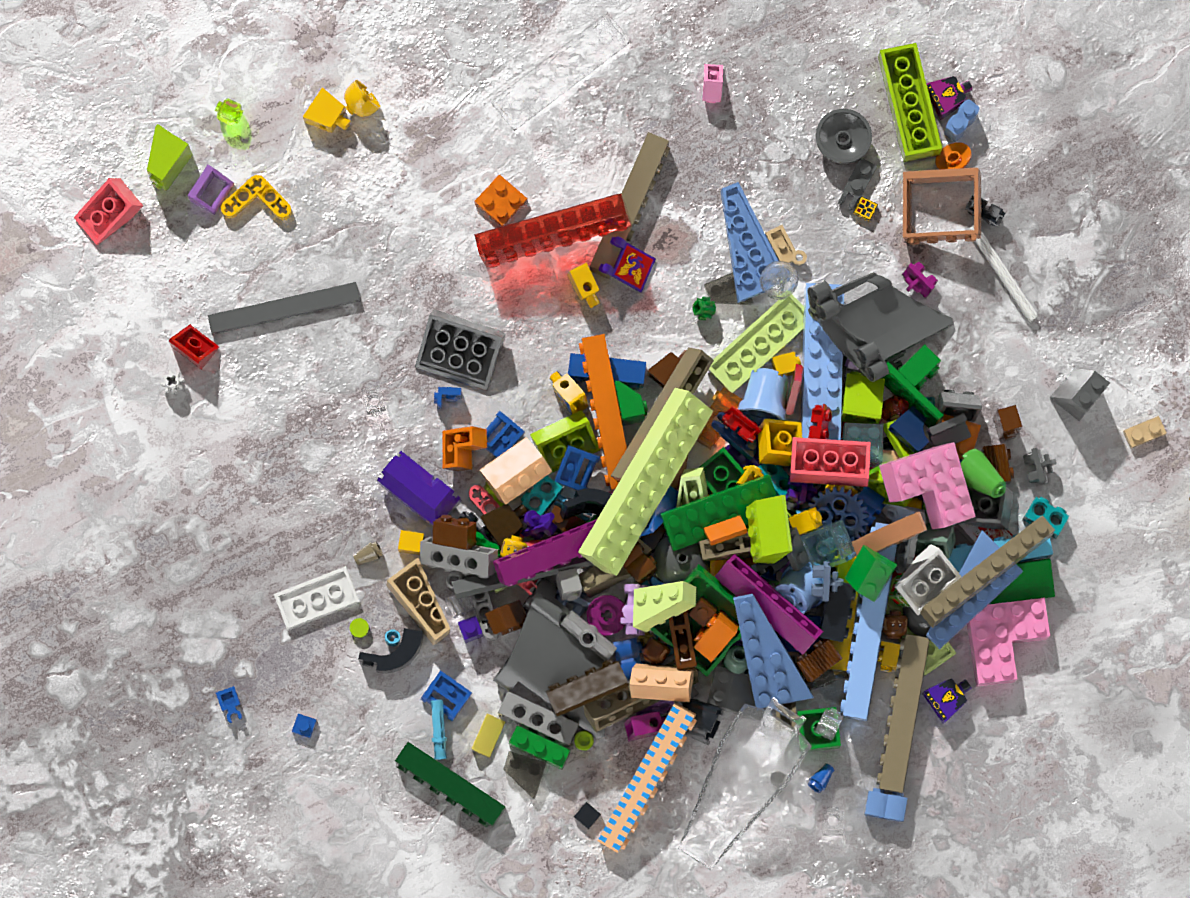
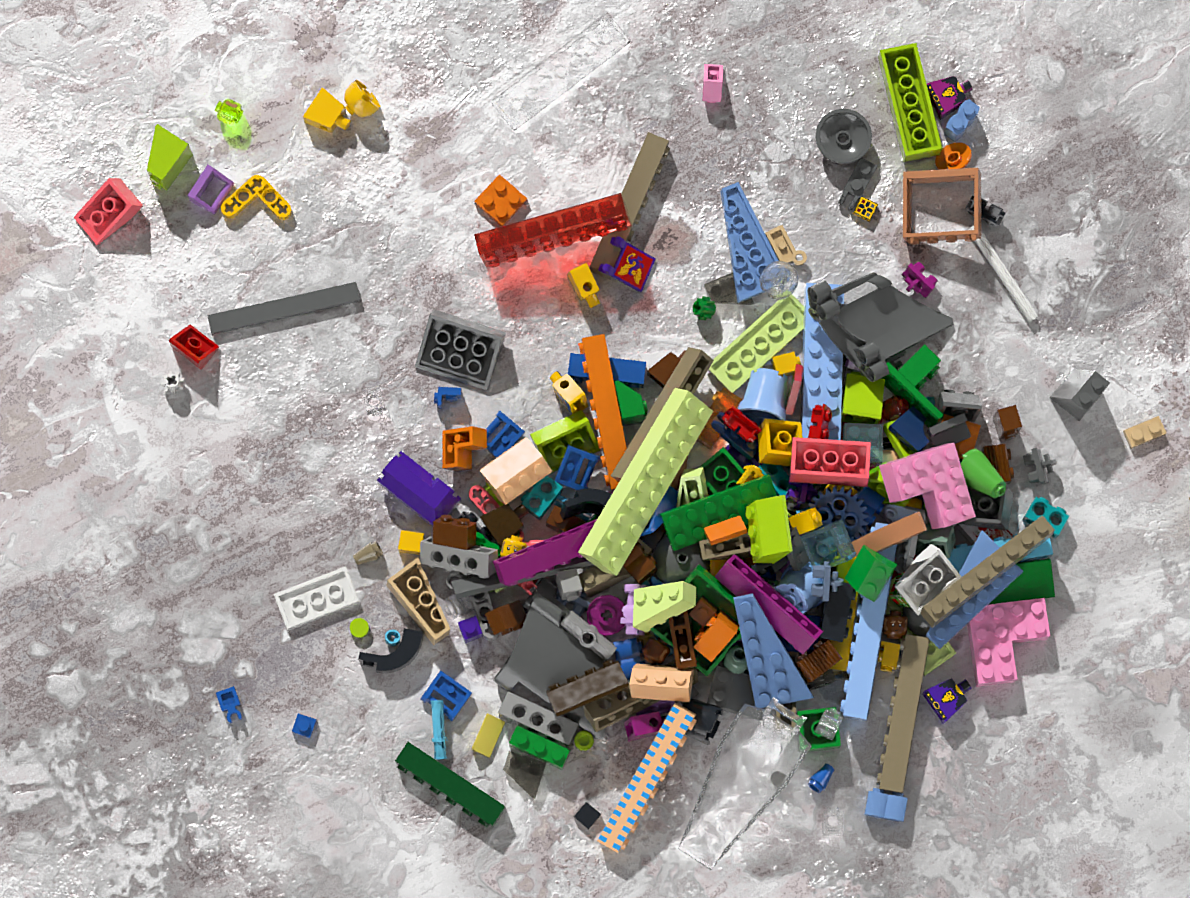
dark purple hips [521,510,557,540] -> none

